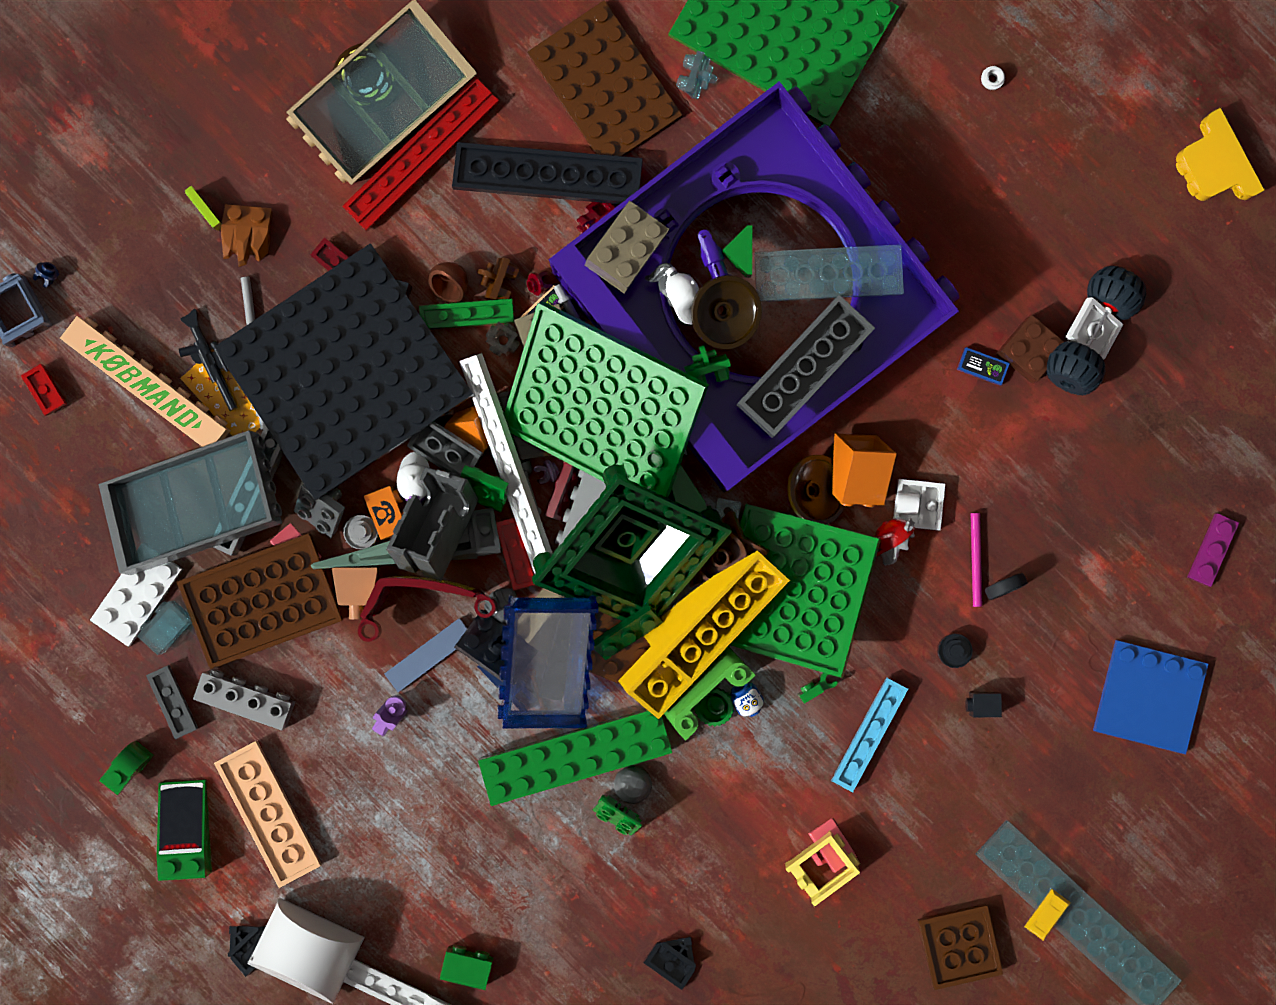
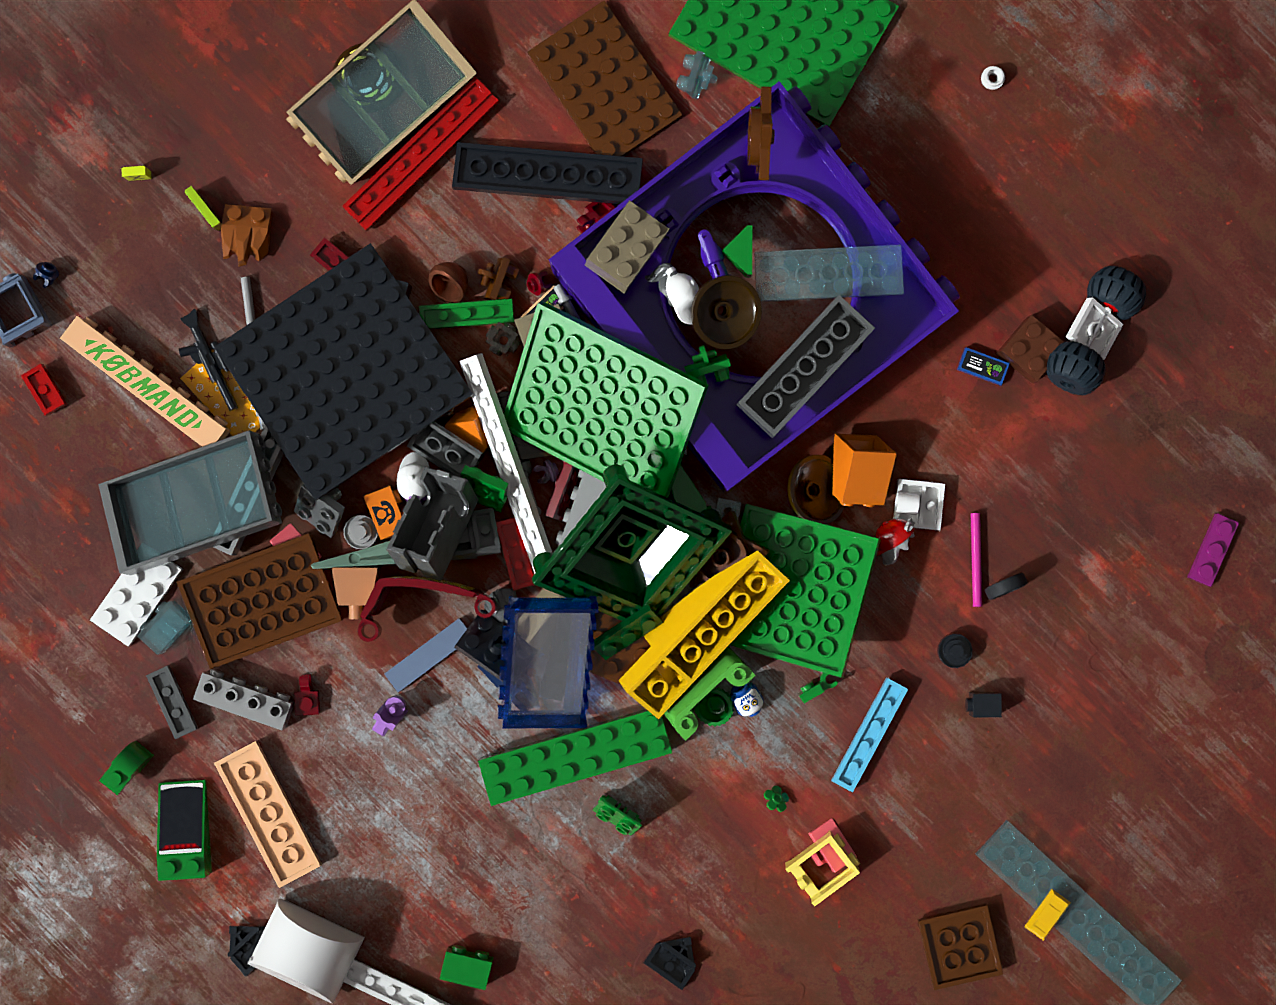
dark grey piece [614,766,652,804] -> none
blue plate [1093,640,1208,754] -> none
yellow brick [1176,108,1264,201] -> none
none -> neon yellow tile [122,166,152,181]
none -> dark red plate [294,674,320,716]
none -> reddish brown plate [747,86,775,181]
none -> green plant [764,786,789,812]

